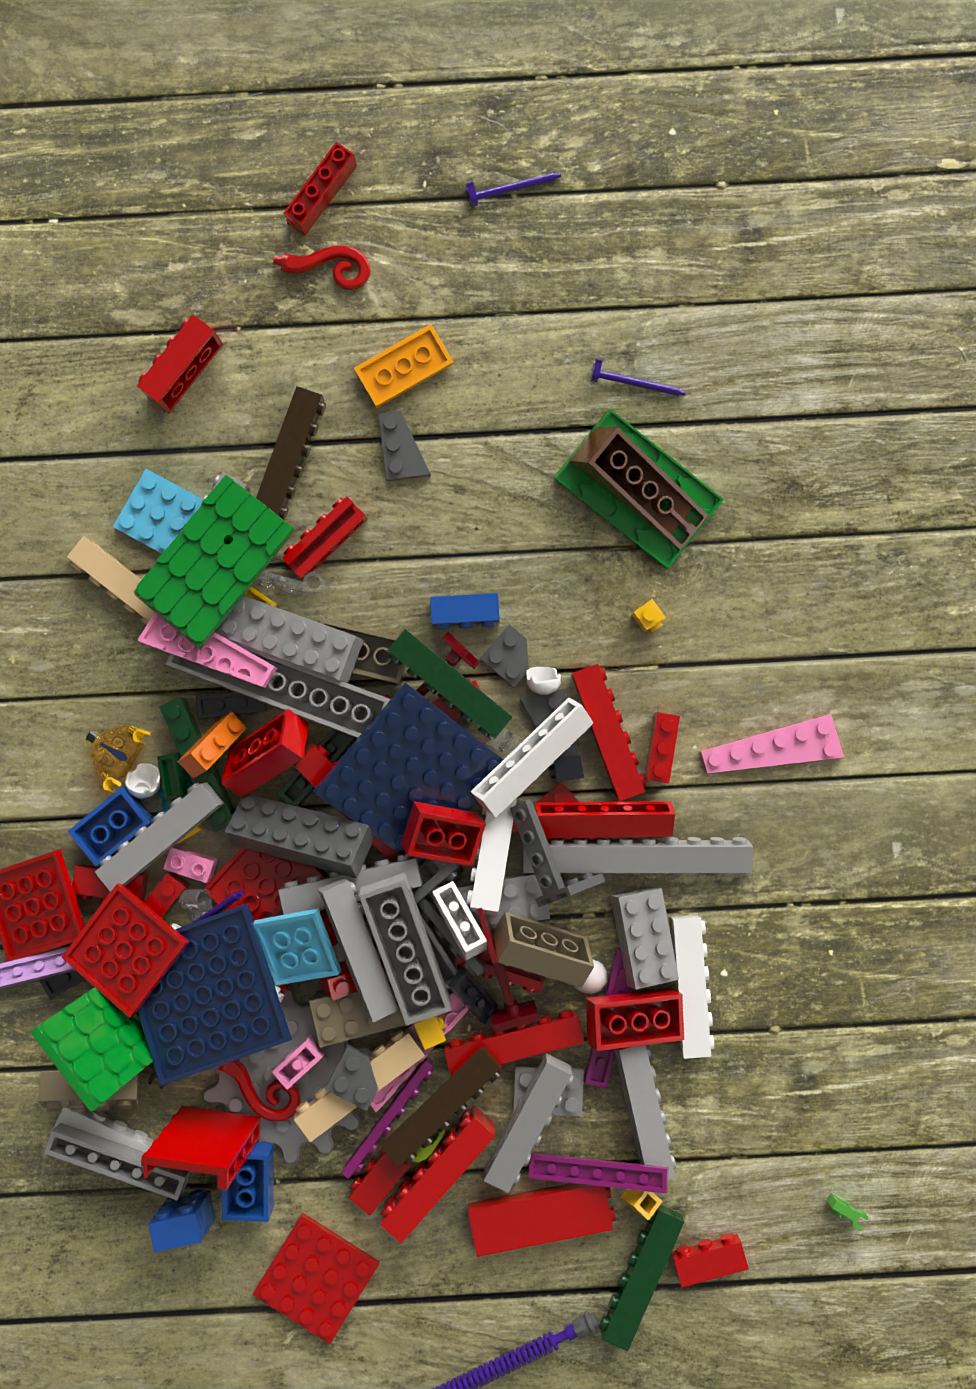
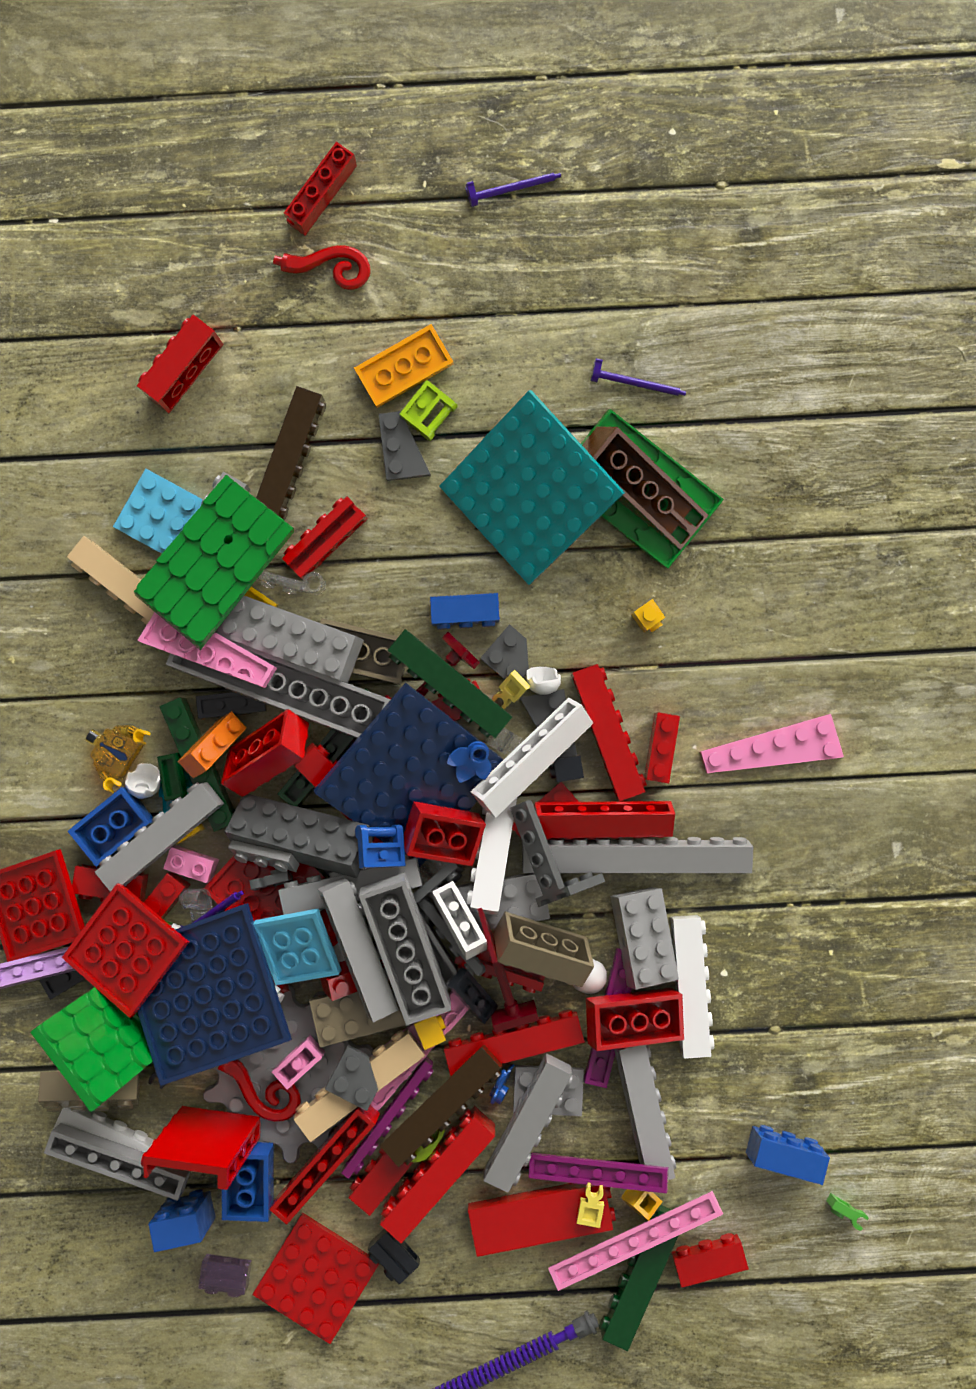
none -> clear purple brick [198,1254,252,1297]
none -> light grey plate [228,840,299,872]
none -> dark grey plate [249,869,293,890]
none -> red brick [269,1105,380,1225]
none -> blue plate [355,825,406,868]
none -> black brick [368,1229,420,1284]
none -> lime plate [399,380,458,441]
none -> teal plate [439,390,625,585]
none -> blue plate [447,741,491,783]
none -> blue plate [489,1064,515,1105]
none -> light yellow plate [492,670,531,709]
none -> bright pink plate [548,1191,723,1291]
none -> light yellow plate [577,1183,604,1228]
none -> blue brick [746,1125,830,1185]

